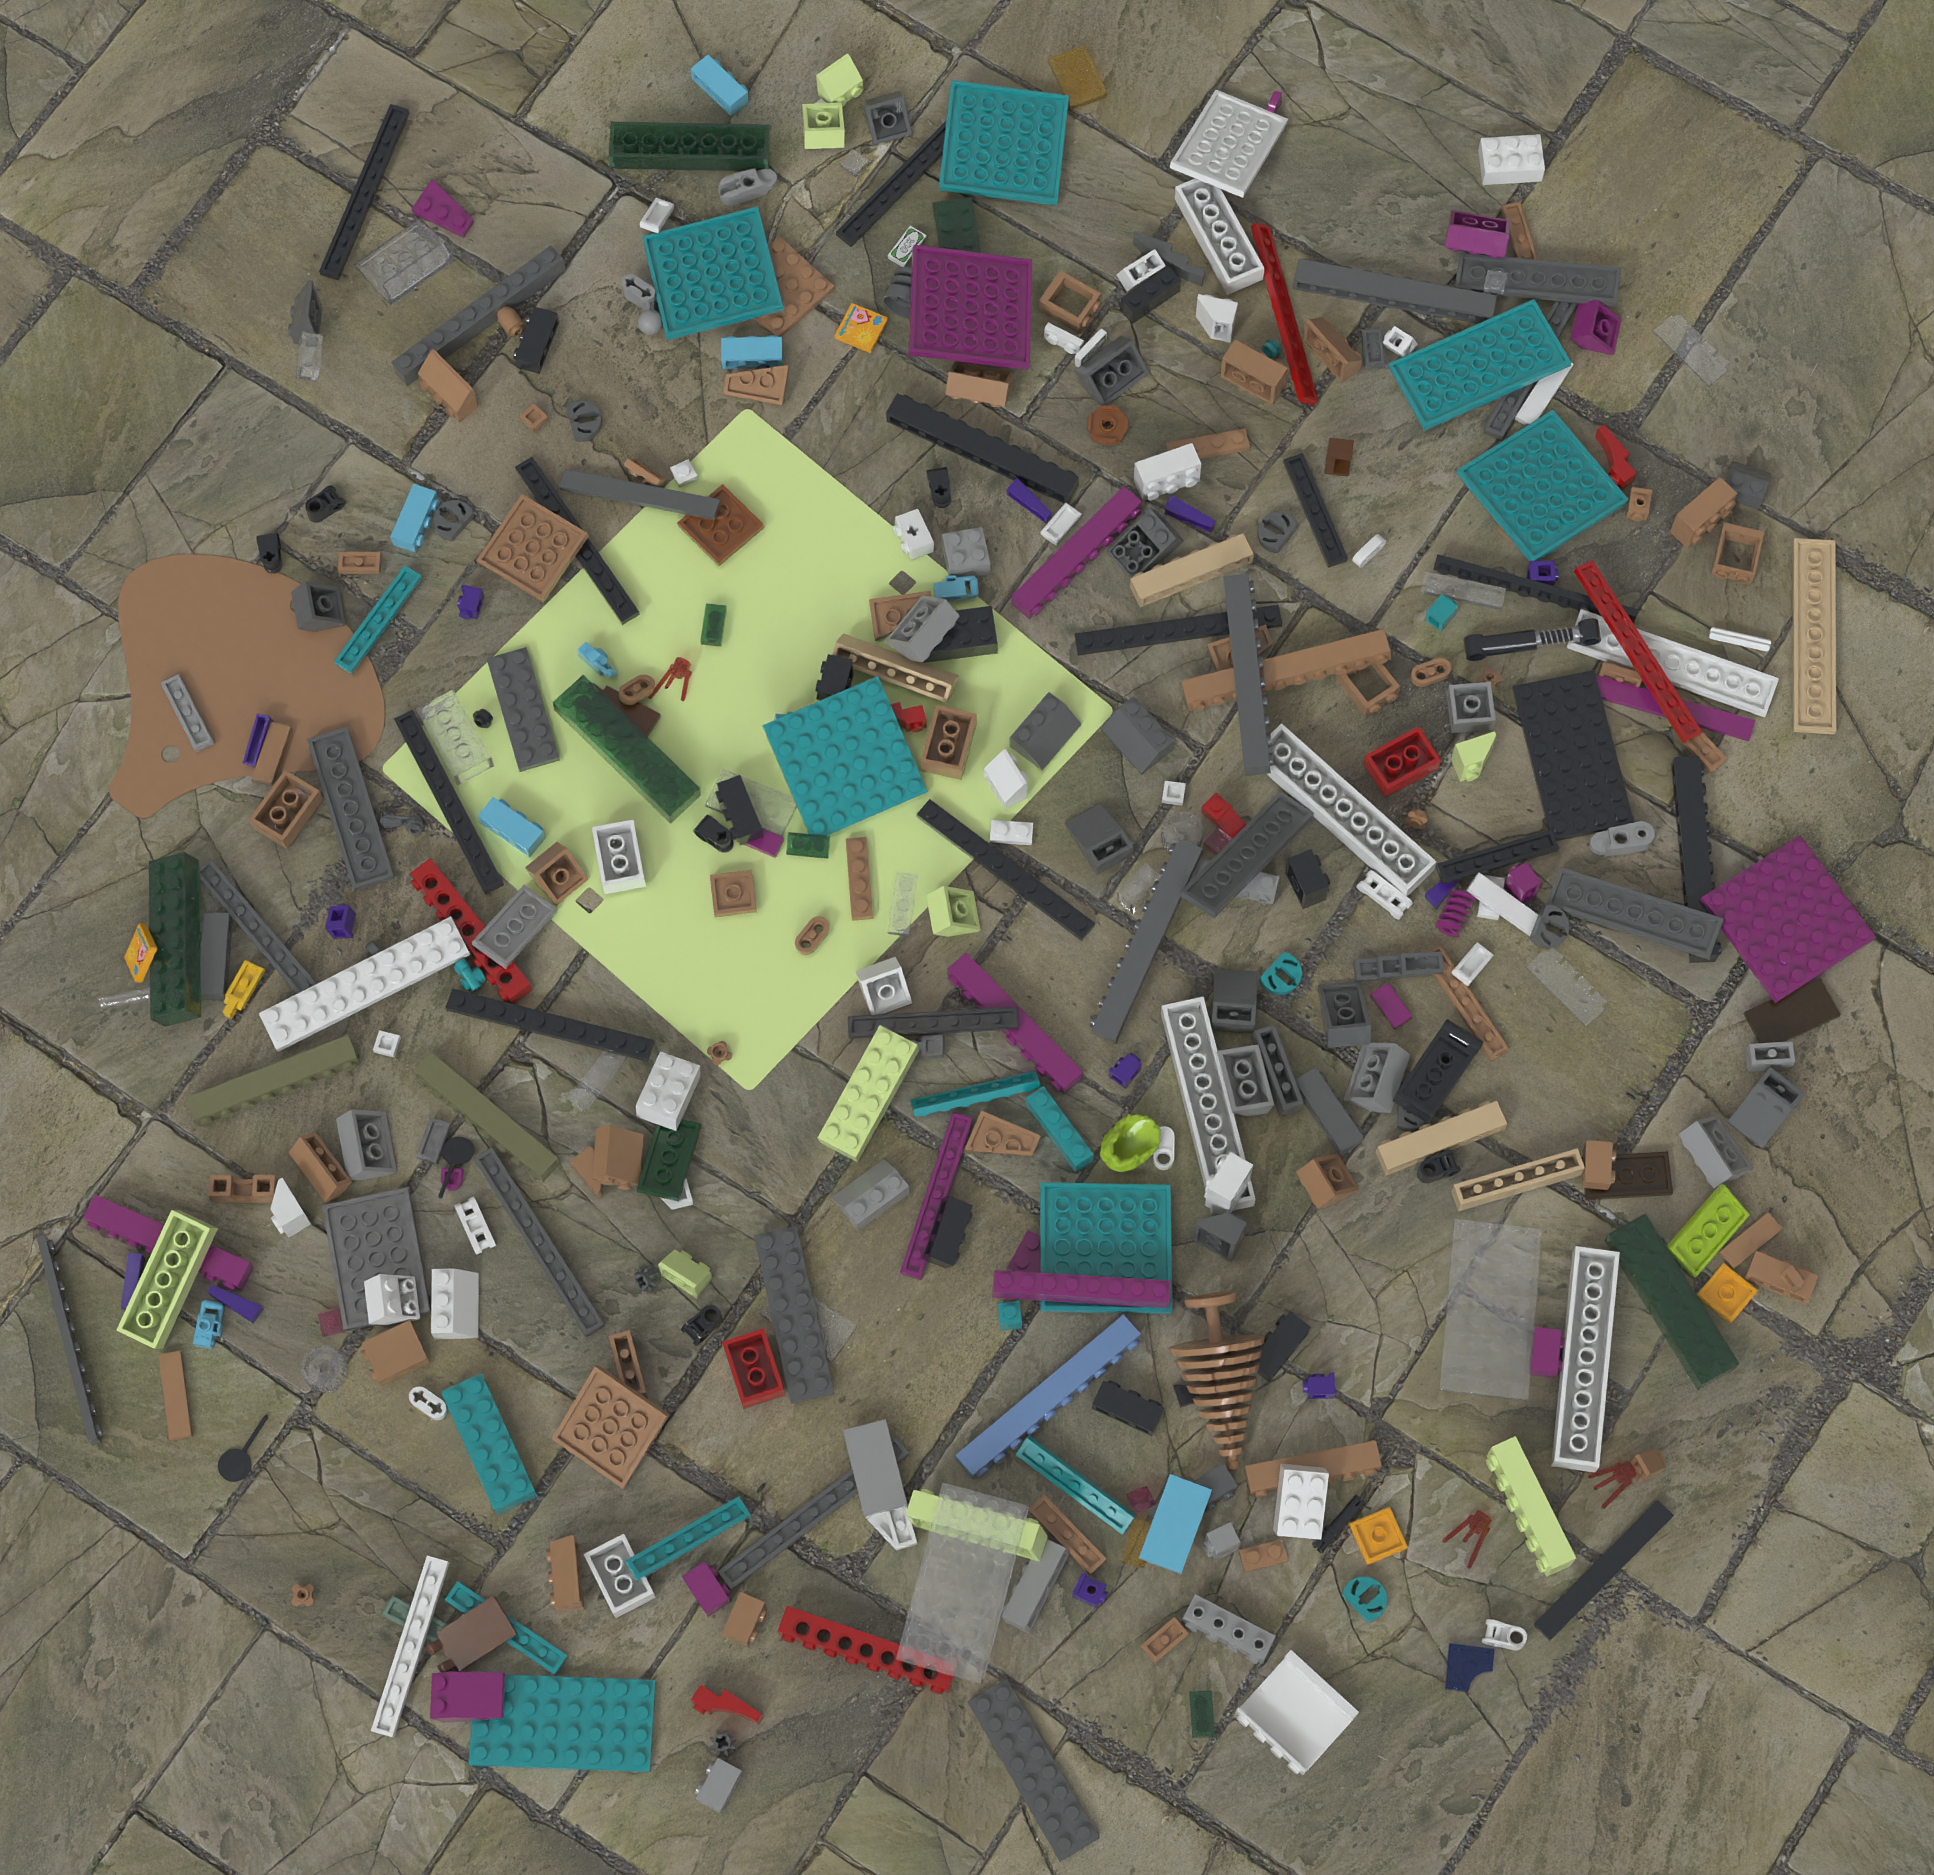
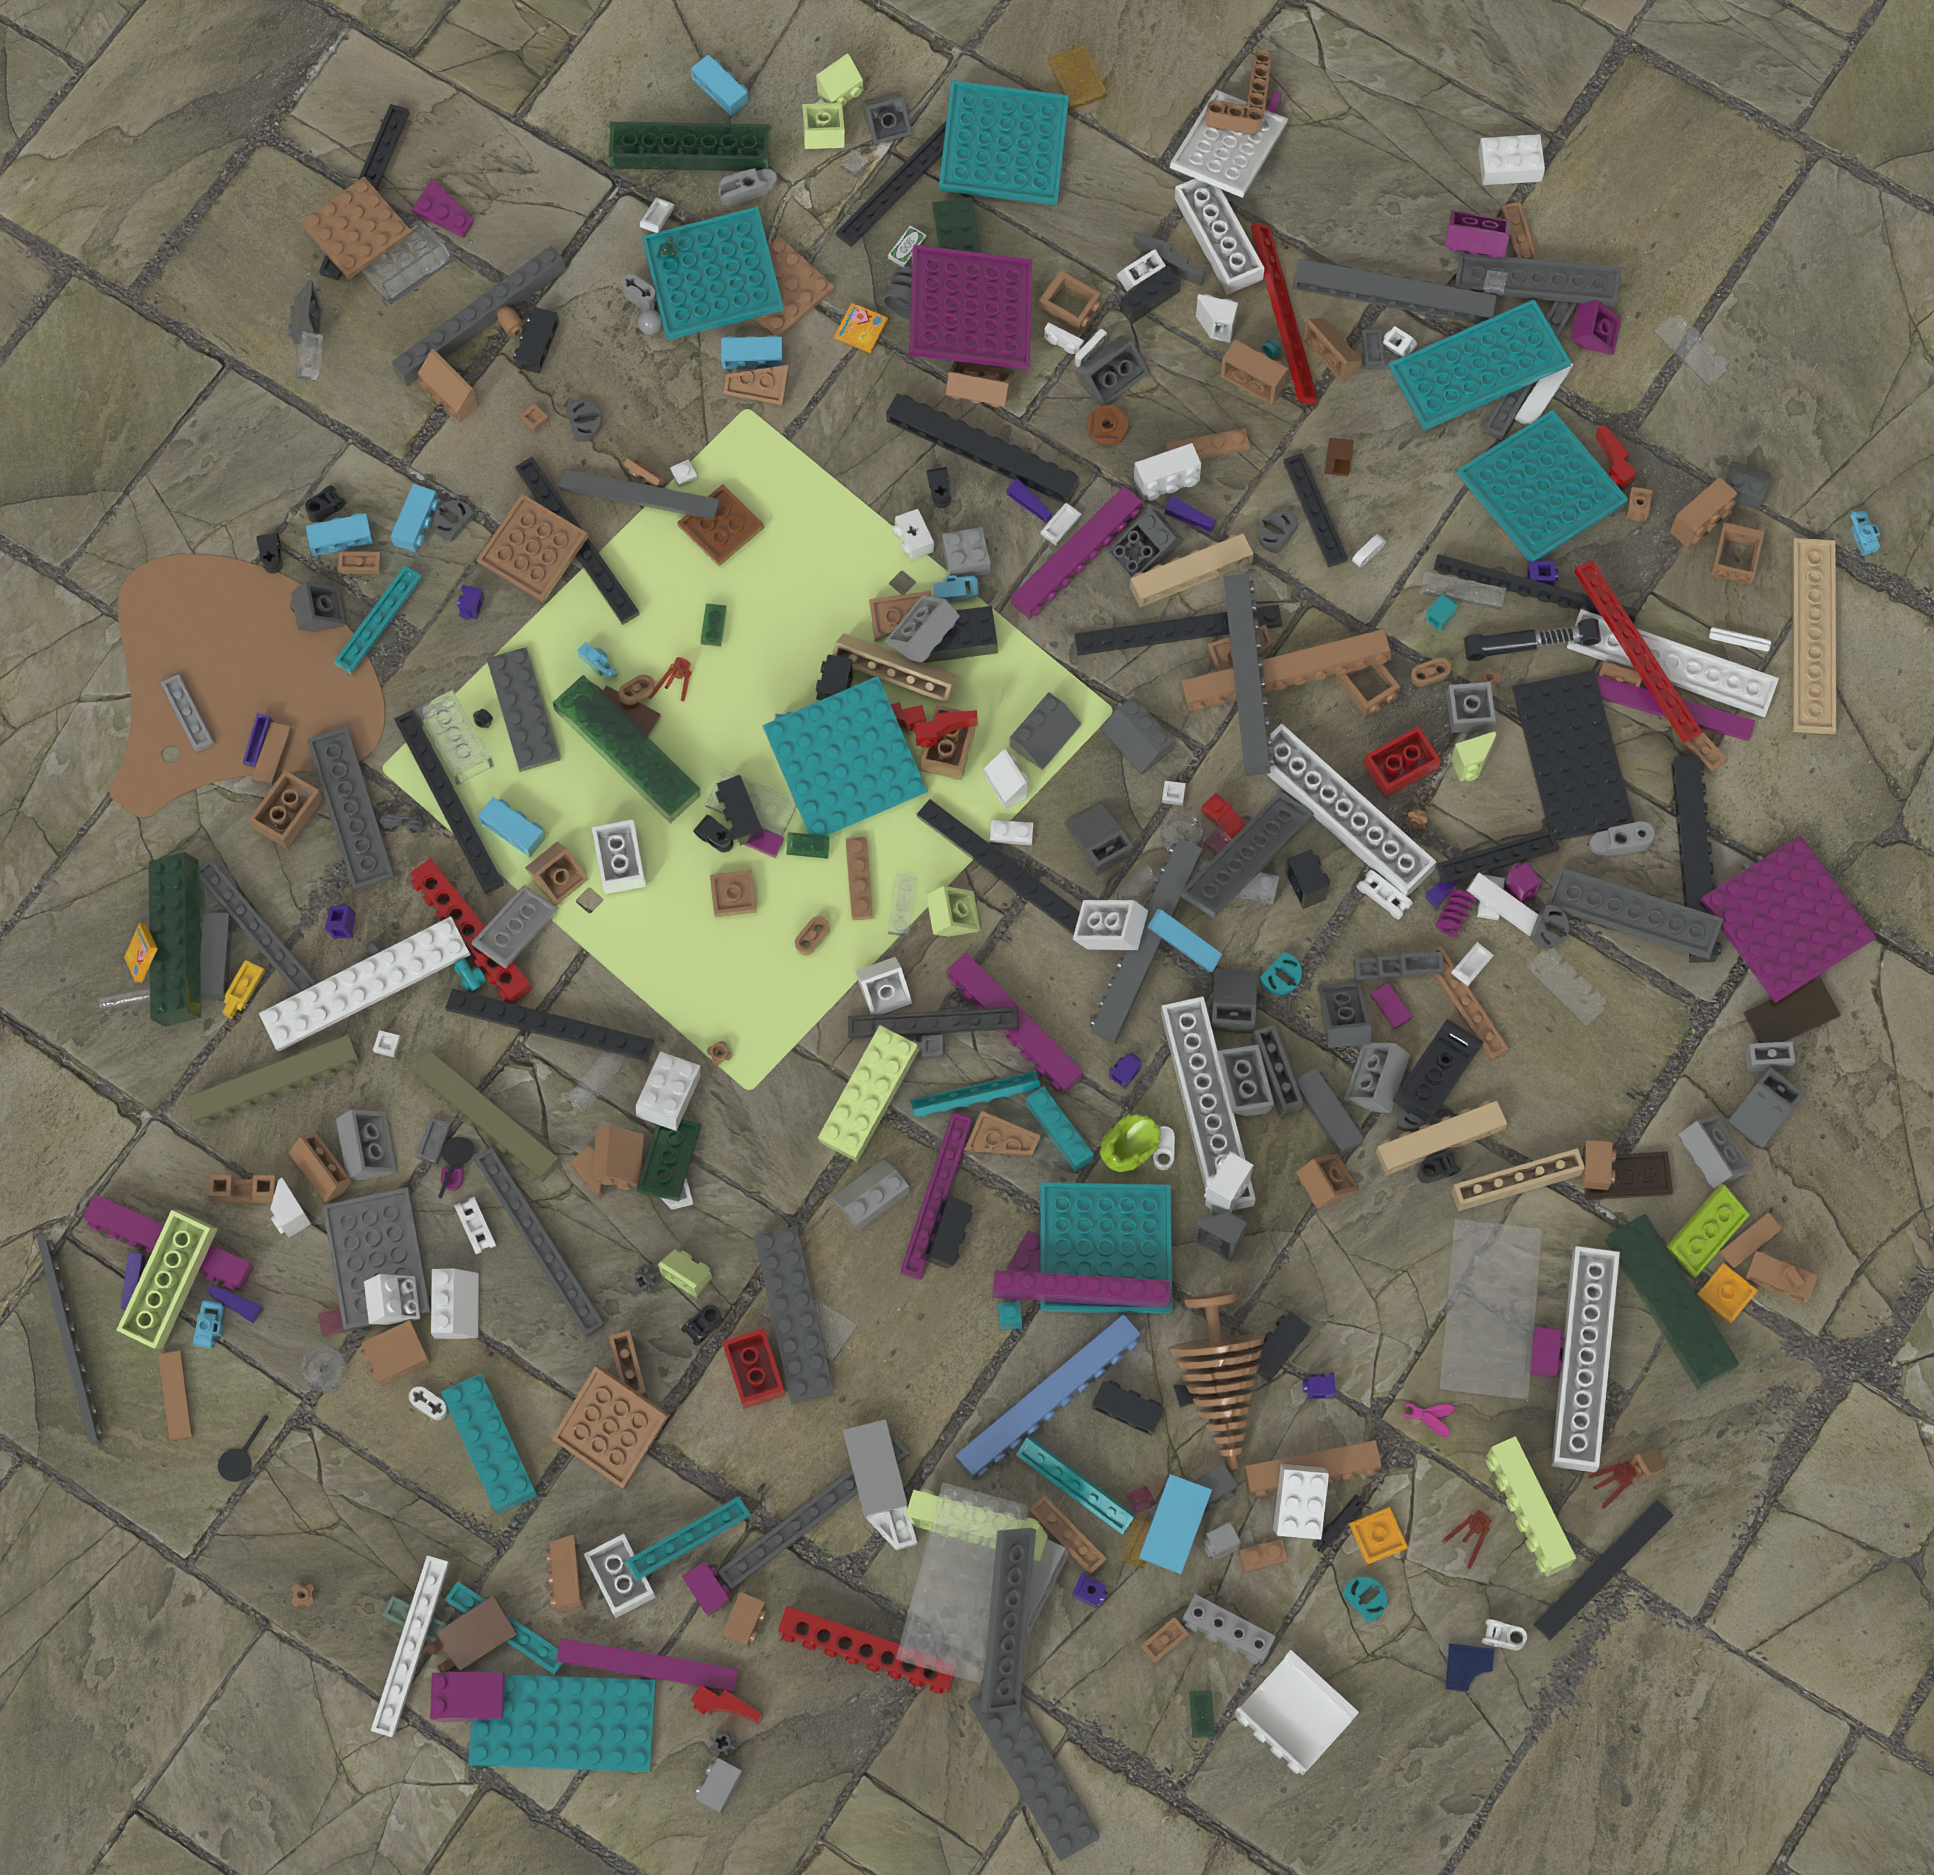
none -> medium nougat plate [300,177,412,280]
none -> medium azure brick [306,513,374,557]
none -> magenta tile [556,1639,739,1693]
none -> clear green plant [657,236,678,259]
none -> red slope [915,710,978,748]
none -> dark grey plate [981,1527,1036,1713]
none -> white brick [1073,900,1148,950]
none -> medium azure tile [1147,909,1222,972]
none -> medium nougat beam [1204,50,1272,134]
none -> dark pink piece [1403,1404,1455,1437]
none -> medium azure piece [1850,511,1881,556]

